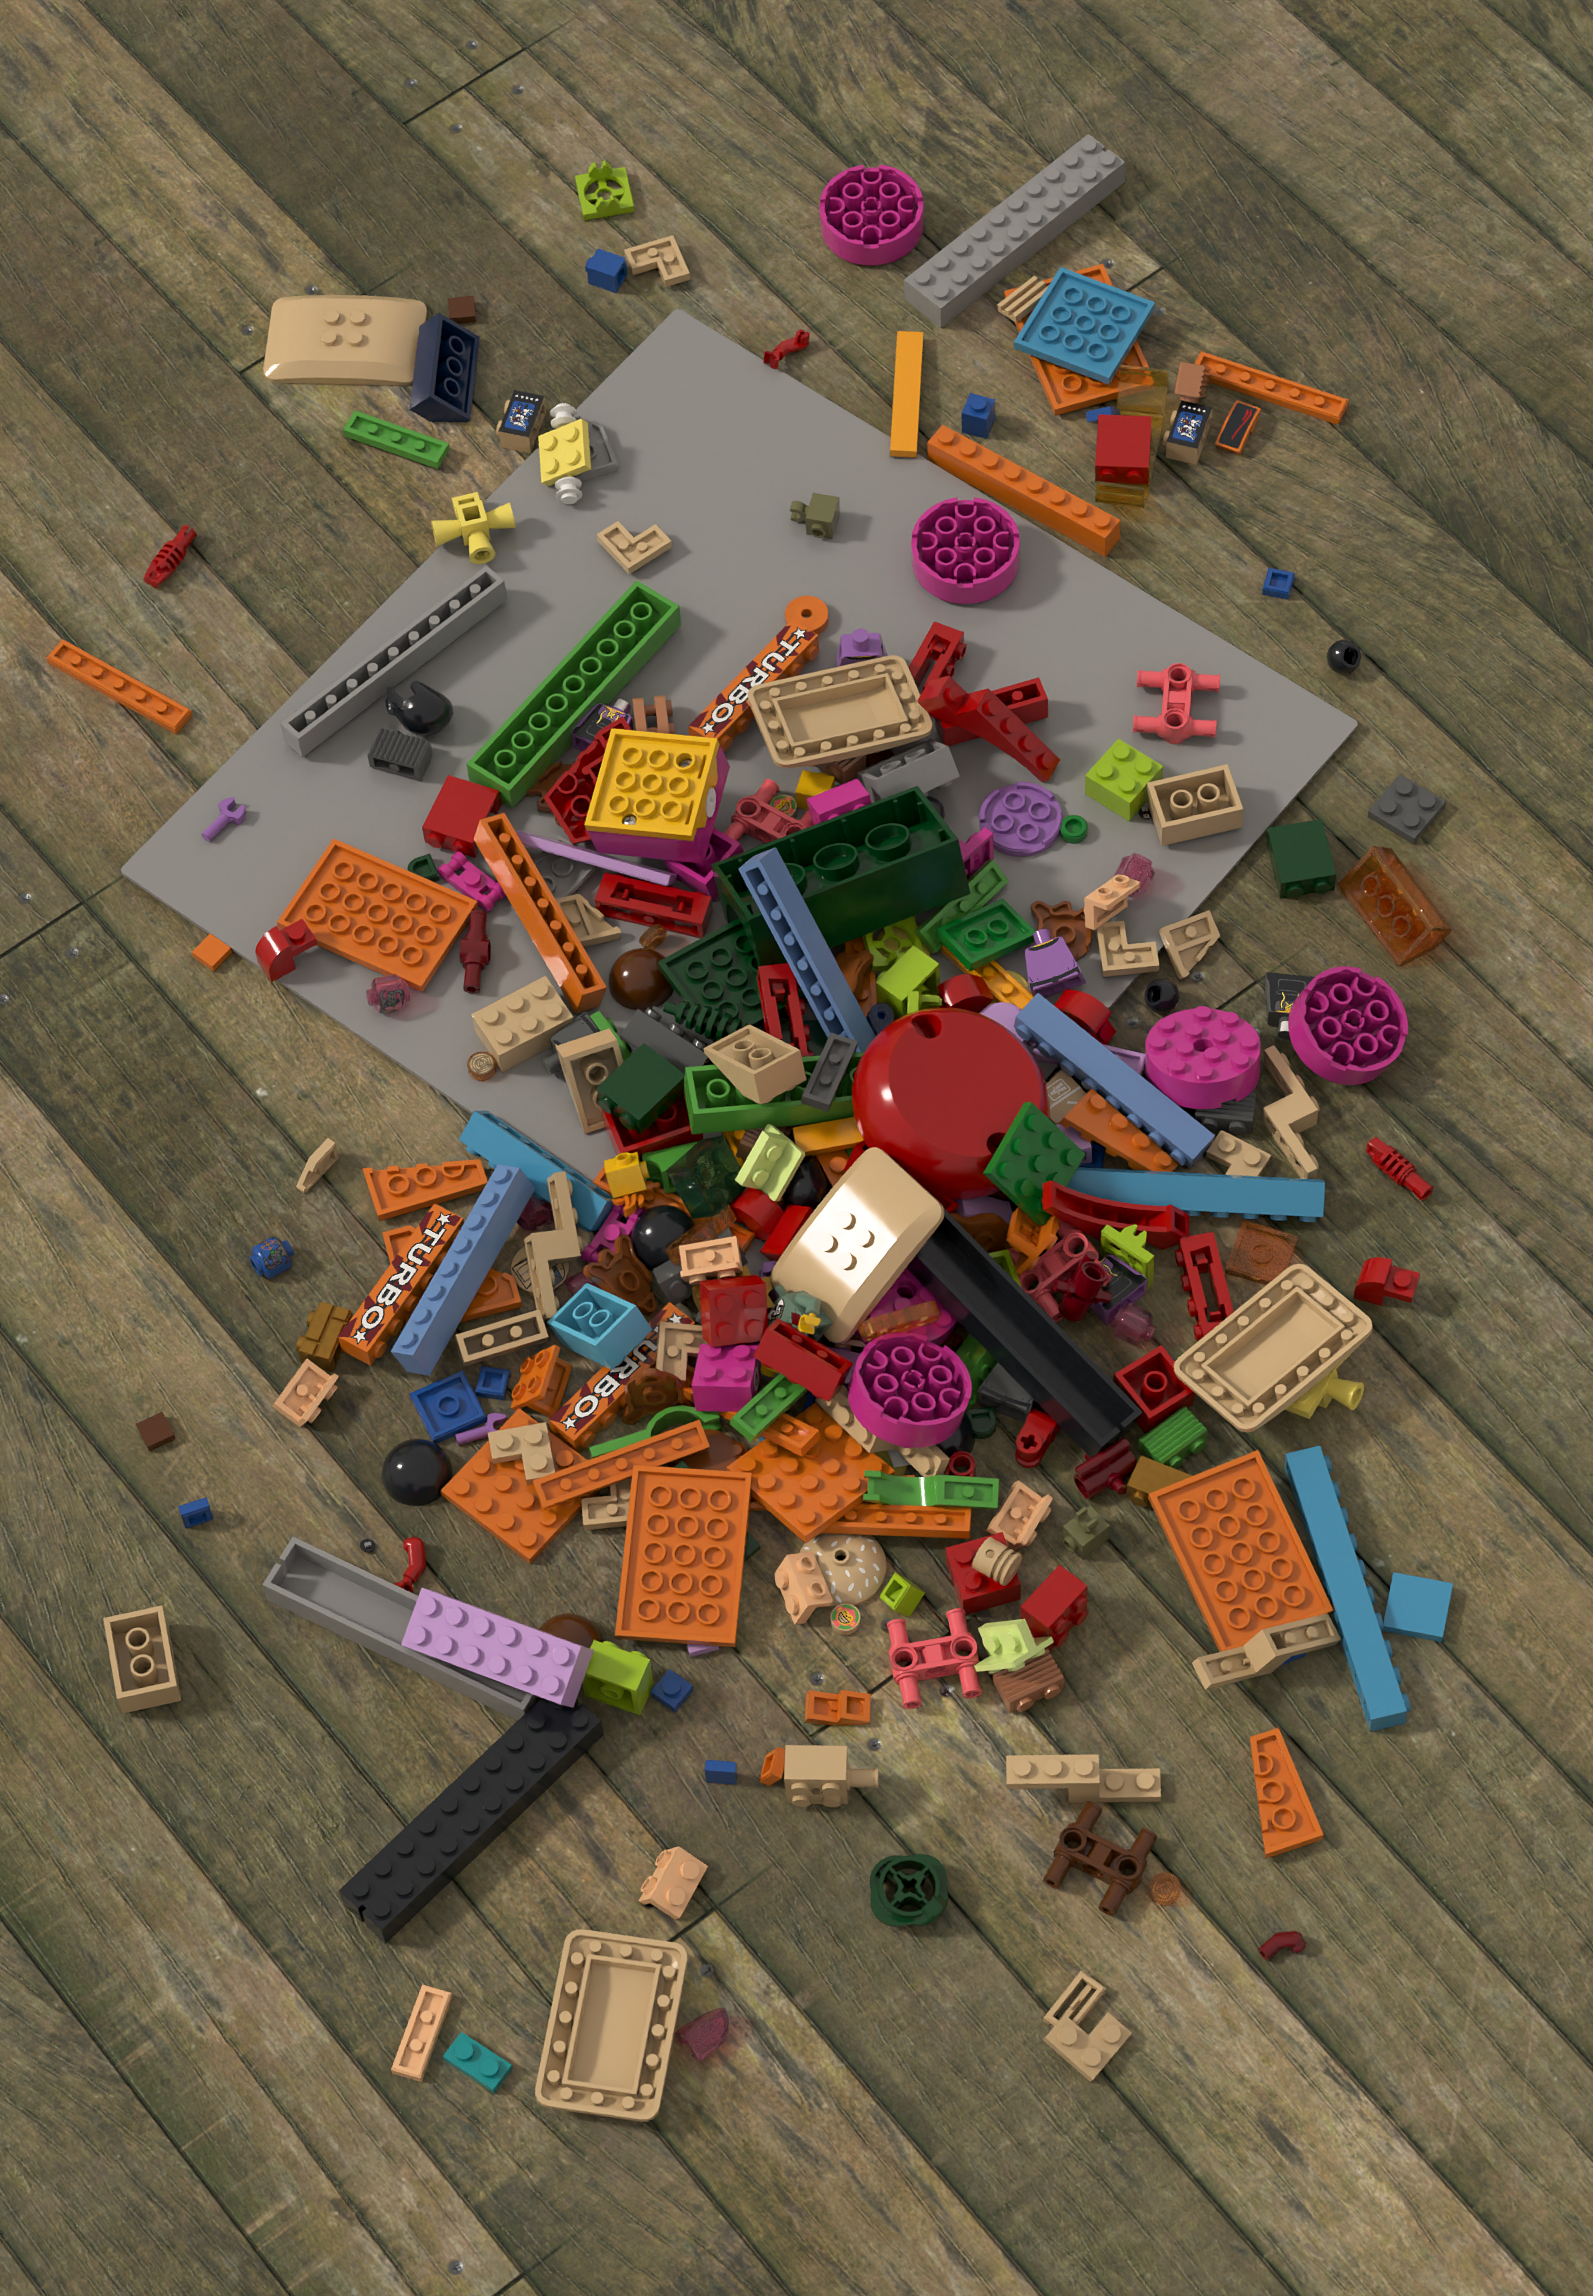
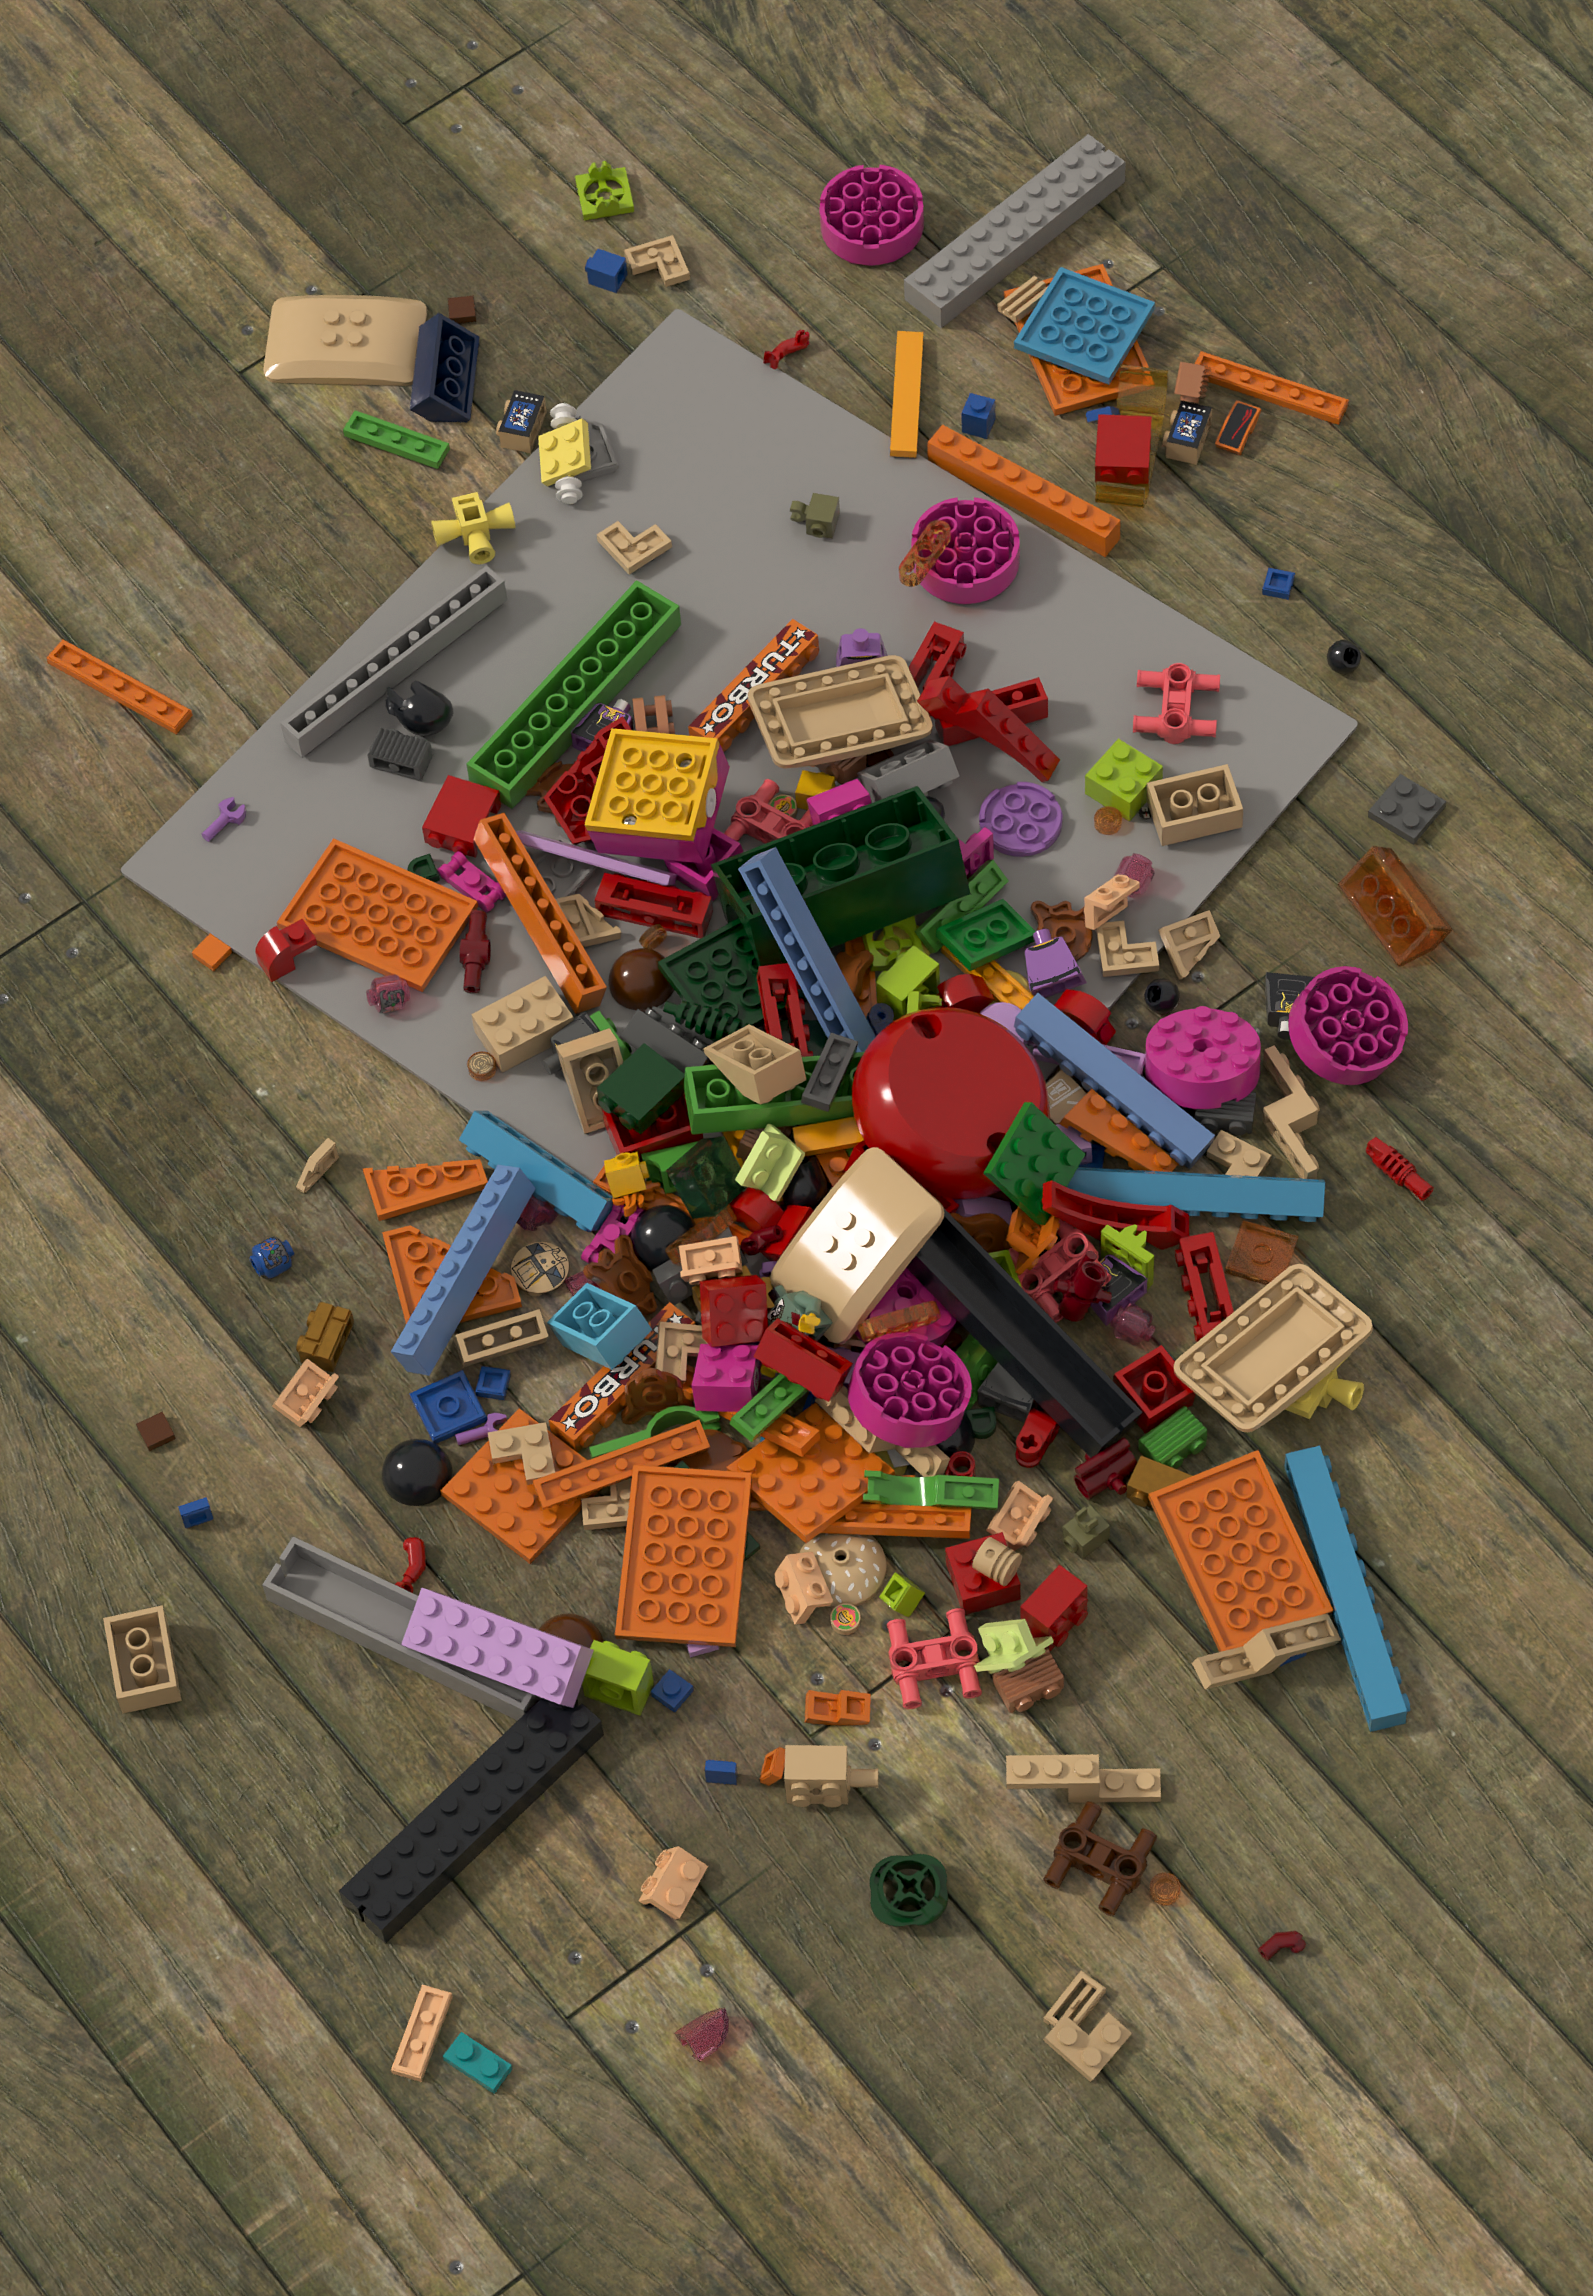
red hinge [143,525,197,589] -> none
brick [338,1203,464,1366] -> none
black piece [360,1539,375,1553] -> none
orange bracket [511,1345,573,1418] -> none
tan bracket [524,1171,583,1323] -> none
tan wedge [535,1929,688,2122] -> none
orange piece [785,596,829,635] -> none
green tile [1060,815,1088,844] -> none
orange wing [1250,1727,1324,1859] -> none
dark green brick [1266,819,1336,898] -> none
red brick [1354,1257,1420,1306] -> none
dark azure tile [1383,1572,1453,1642] -> none
none -> dark red arm [740,1225,783,1255]
none -> clear orange beam [899,520,951,587]
none -> clear orange tile [1094,806,1122,835]

